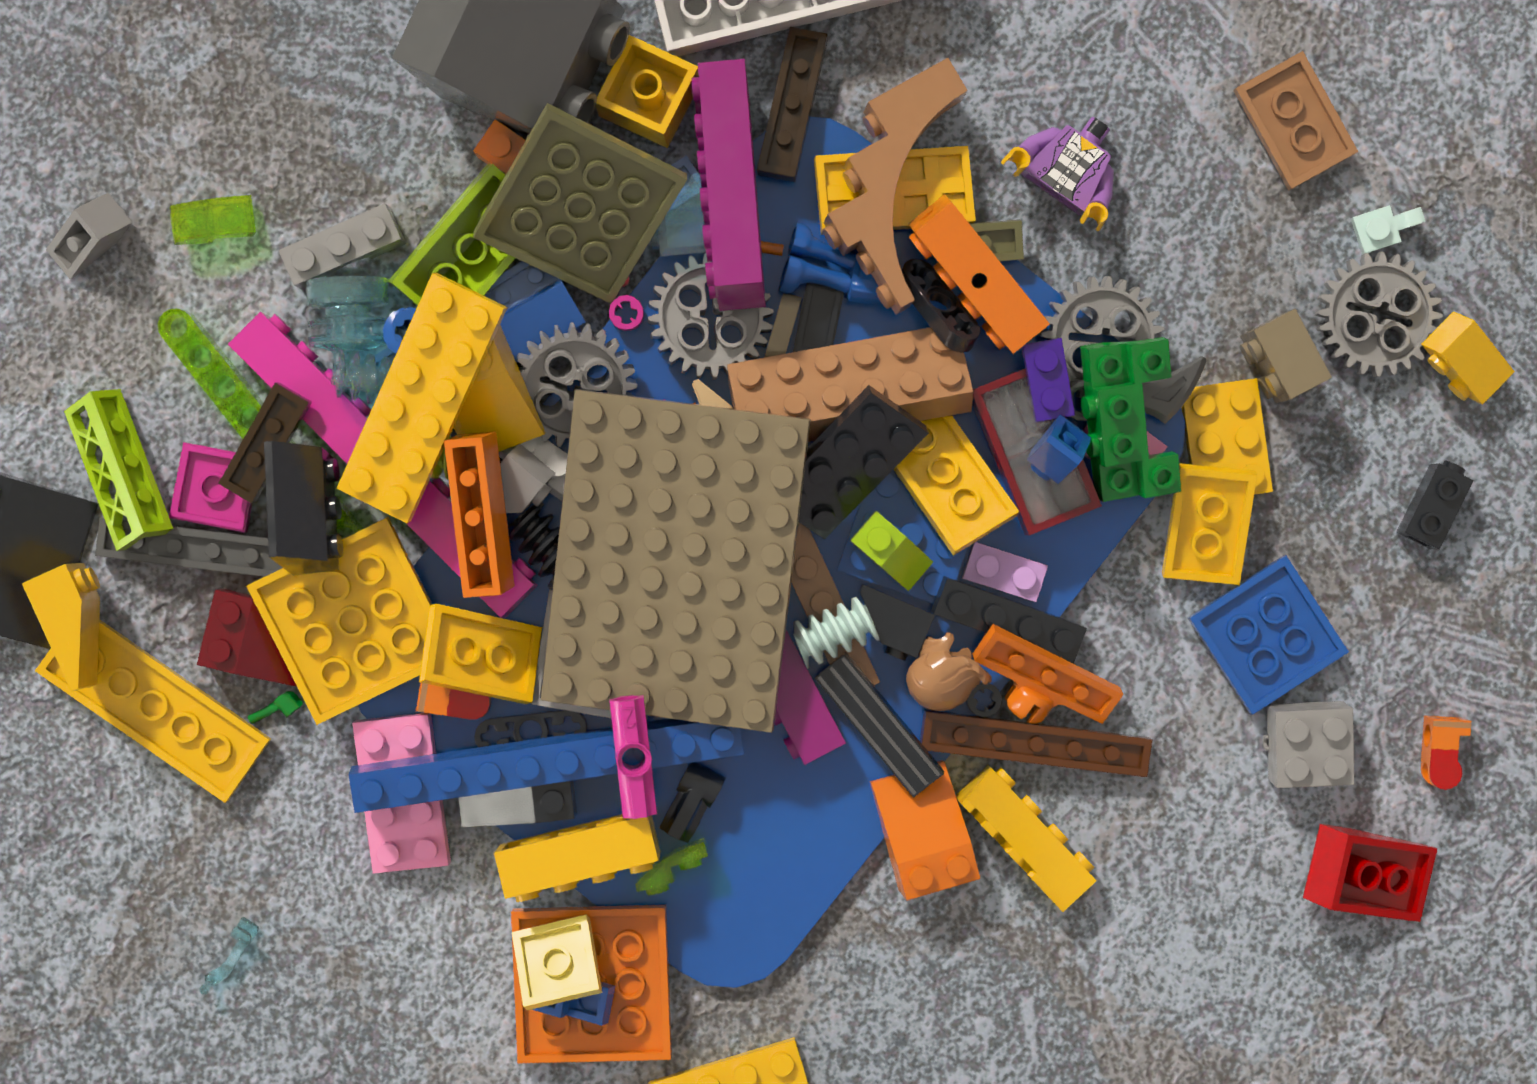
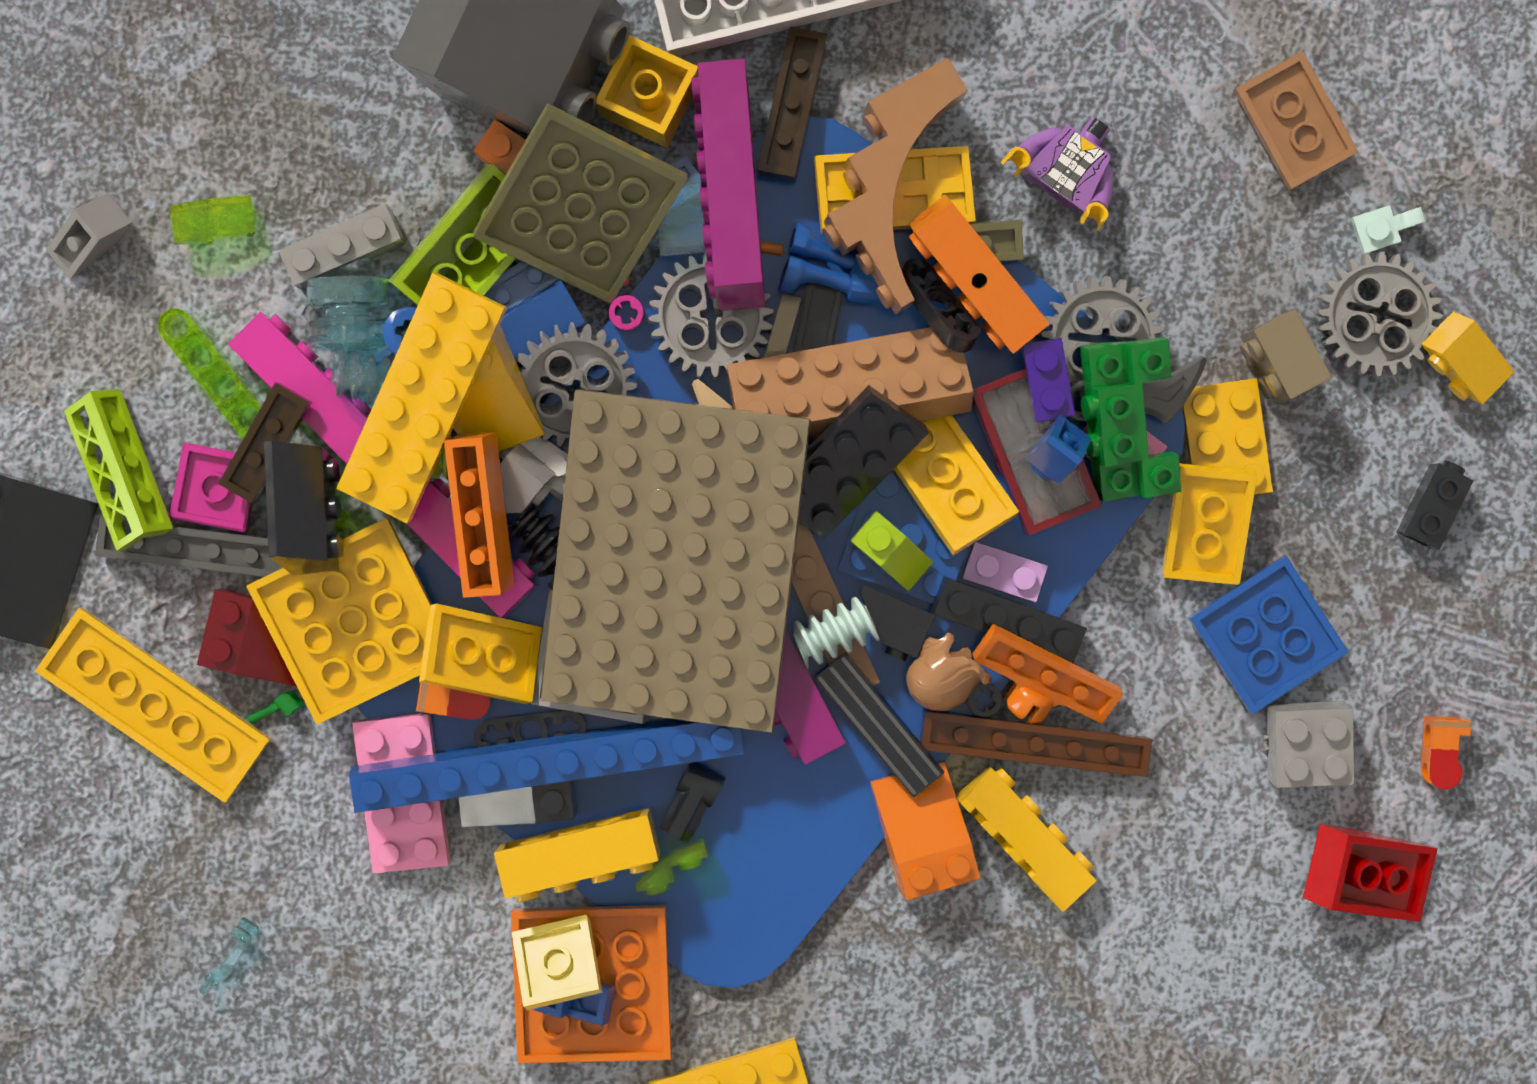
yellow slope [22,563,100,692] -> none
dark pink piece [609,695,657,819] -> none

